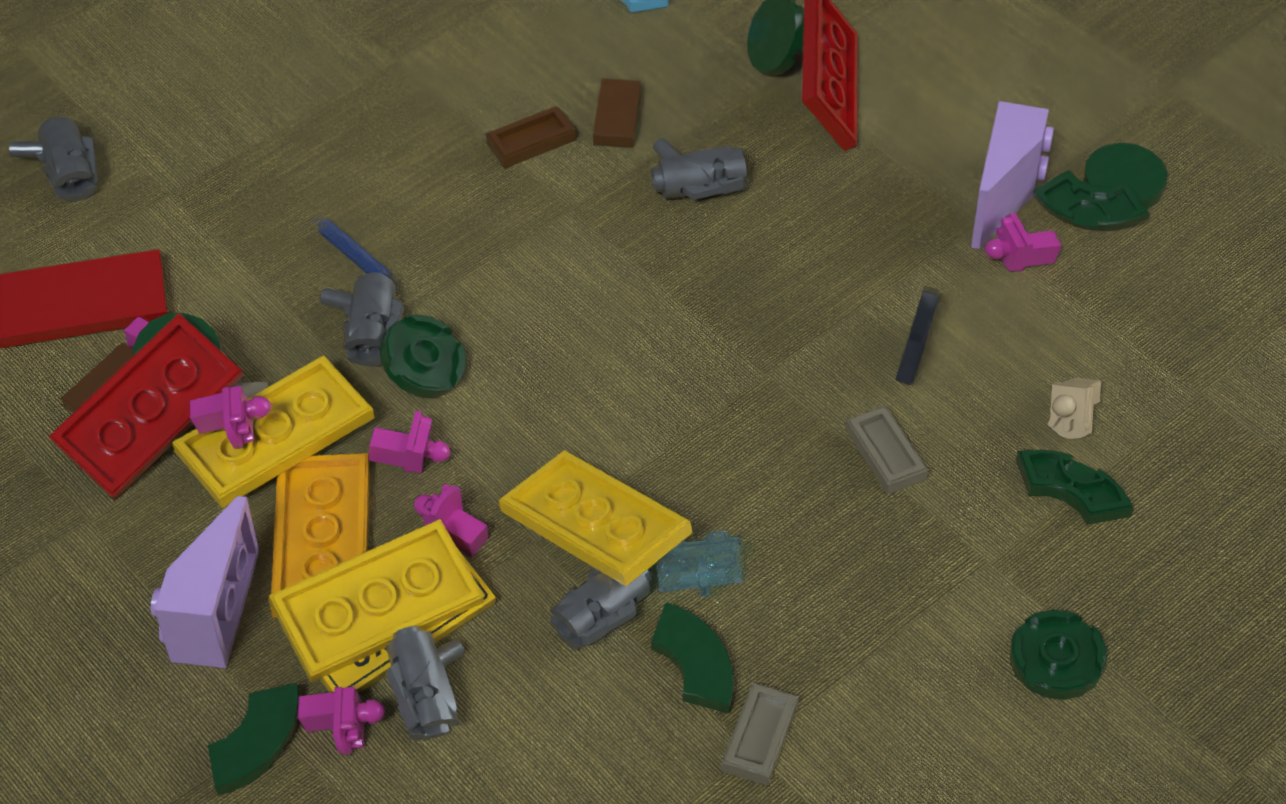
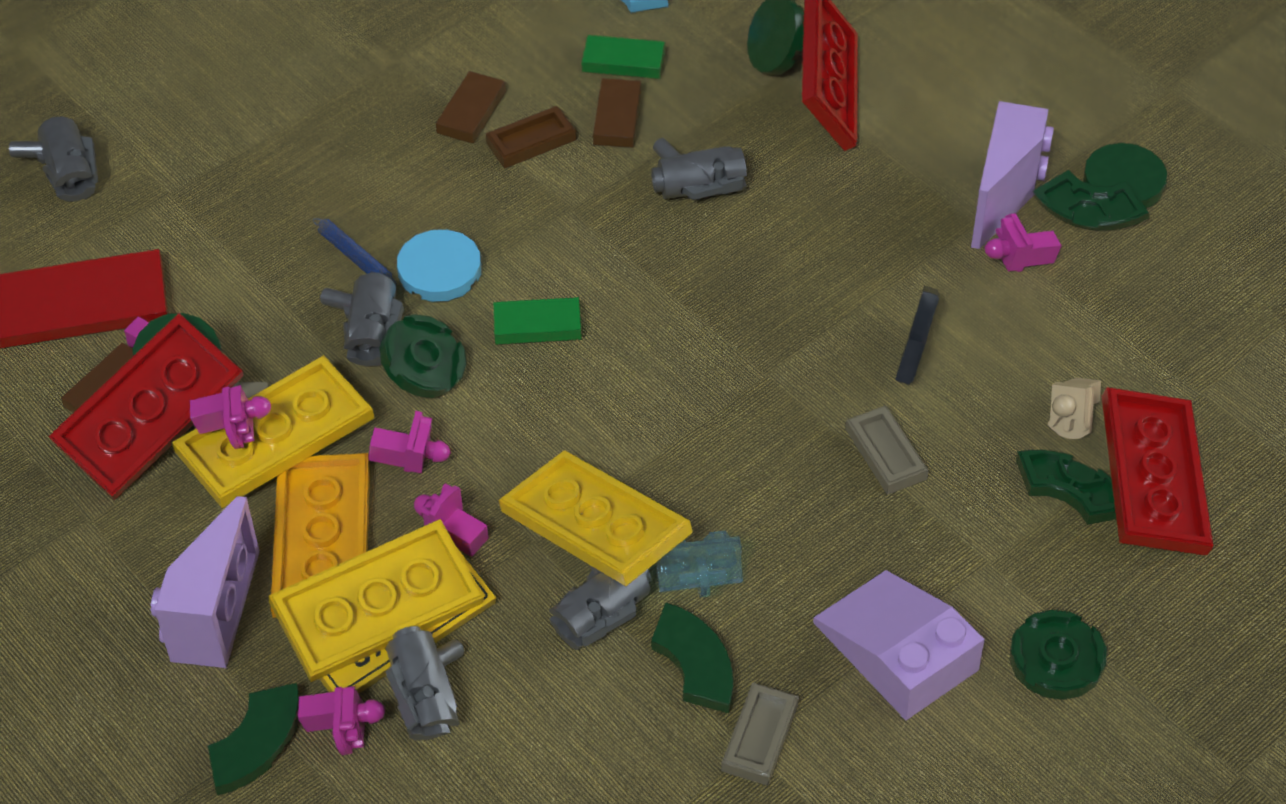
none -> medium azure tile [397,229,481,302]
none -> reddish brown tile [436,71,506,144]
none -> green tile [493,297,582,345]
none -> green tile [582,35,665,79]
none -> lavender slope [813,570,985,720]
none -> red tile [1101,387,1213,556]

